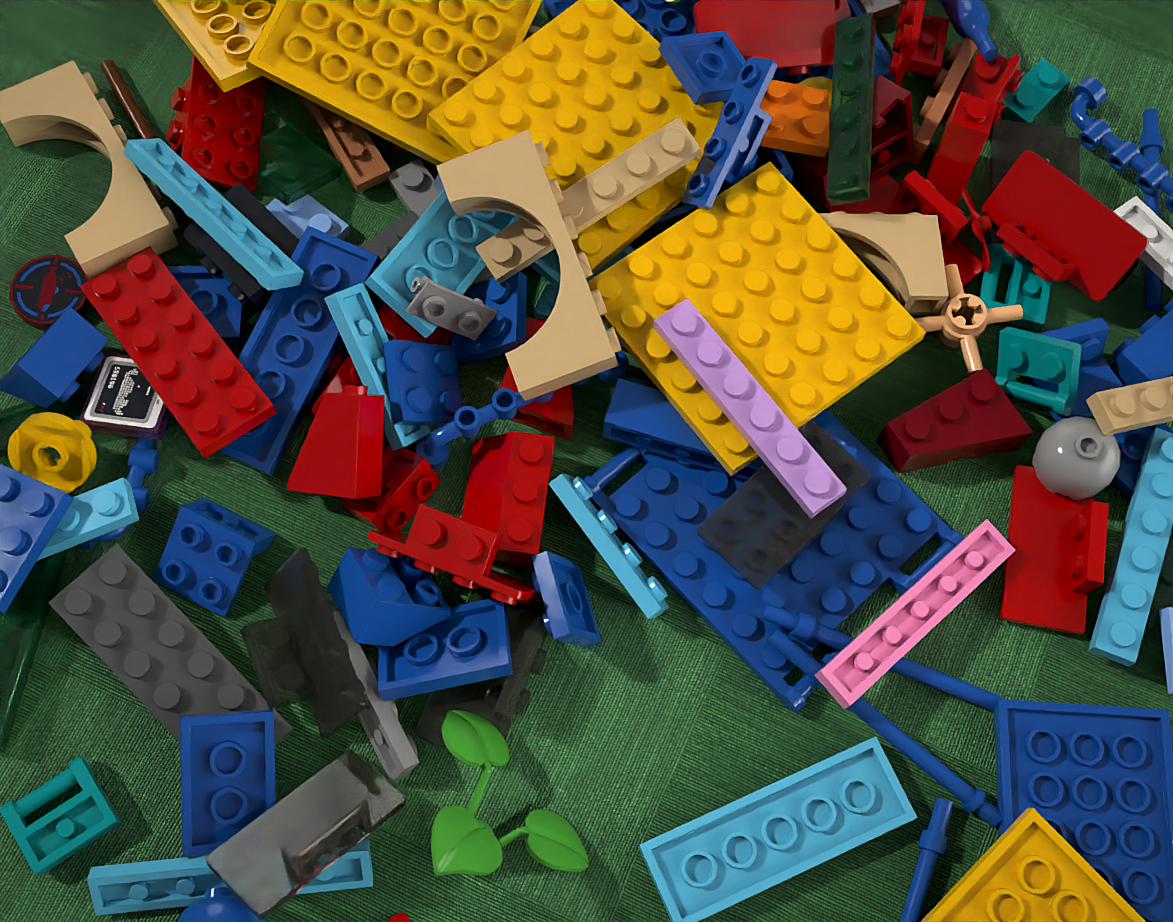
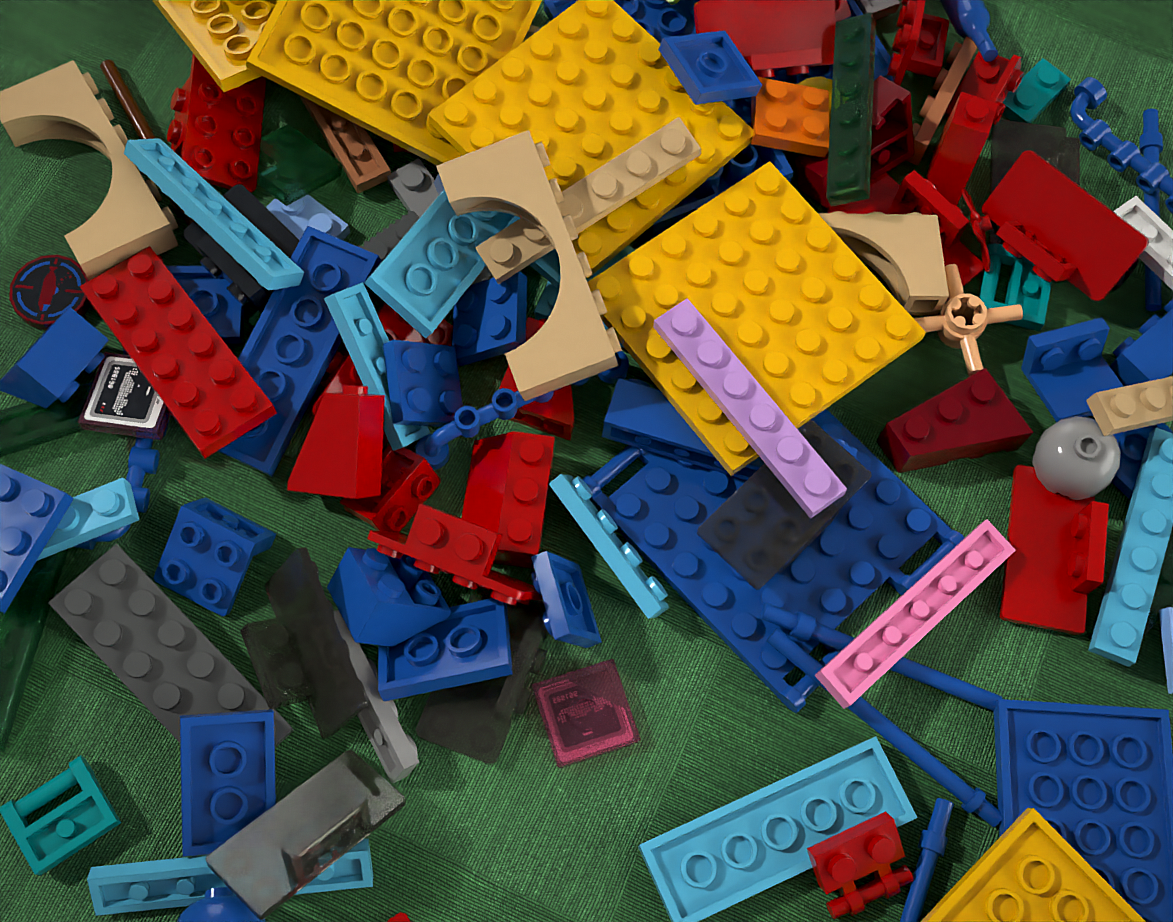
yellow plate [8,412,97,493] -> none
light grey hinge [406,276,497,340] -> none
bright green plant [431,710,589,876] -> none
blue bracket [682,57,778,210] -> none
teal plate [994,327,1082,416] -> none
none -> clear pink tile [532,659,641,769]
none -> red plate [807,811,914,919]

